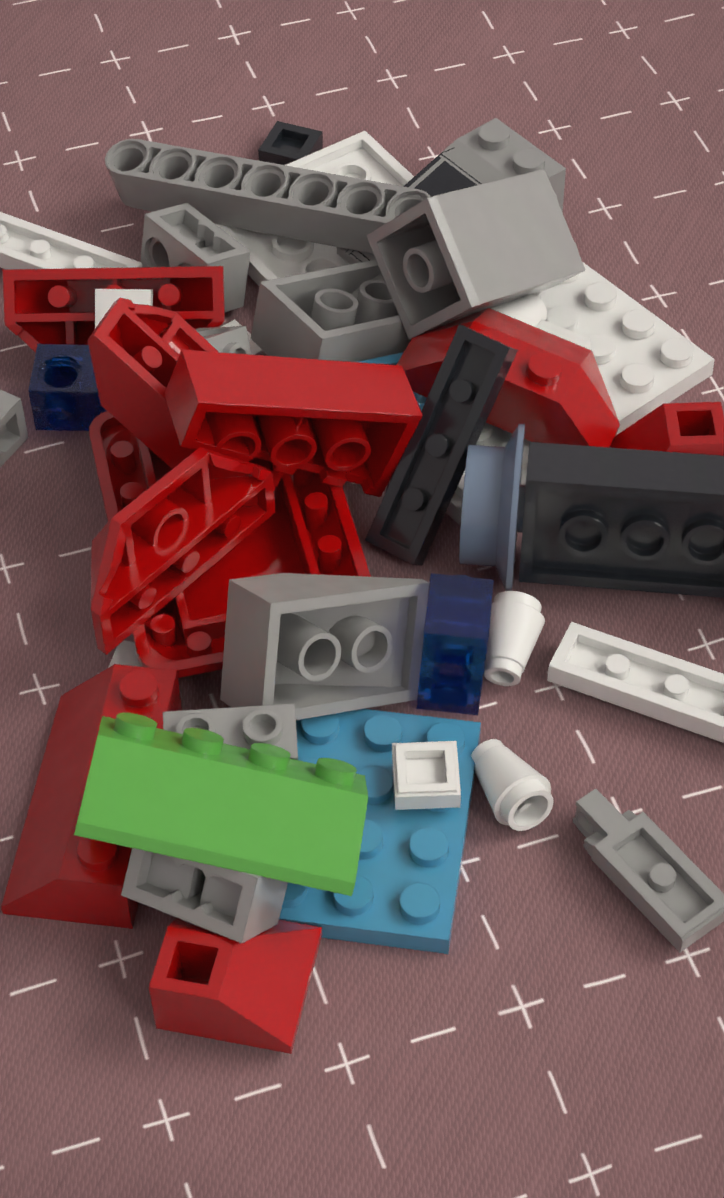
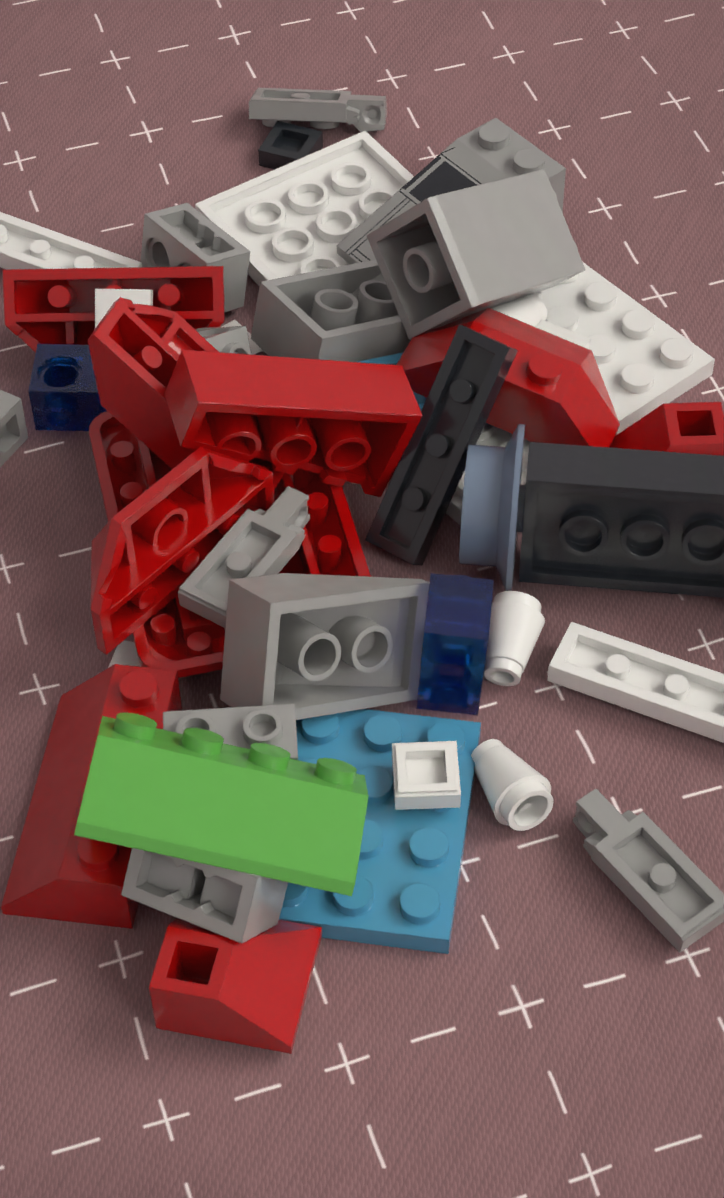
light grey beam [105,139,431,254] -> none
none -> light grey hinge [178,486,310,628]
none -> light grey hinge [249,88,387,132]

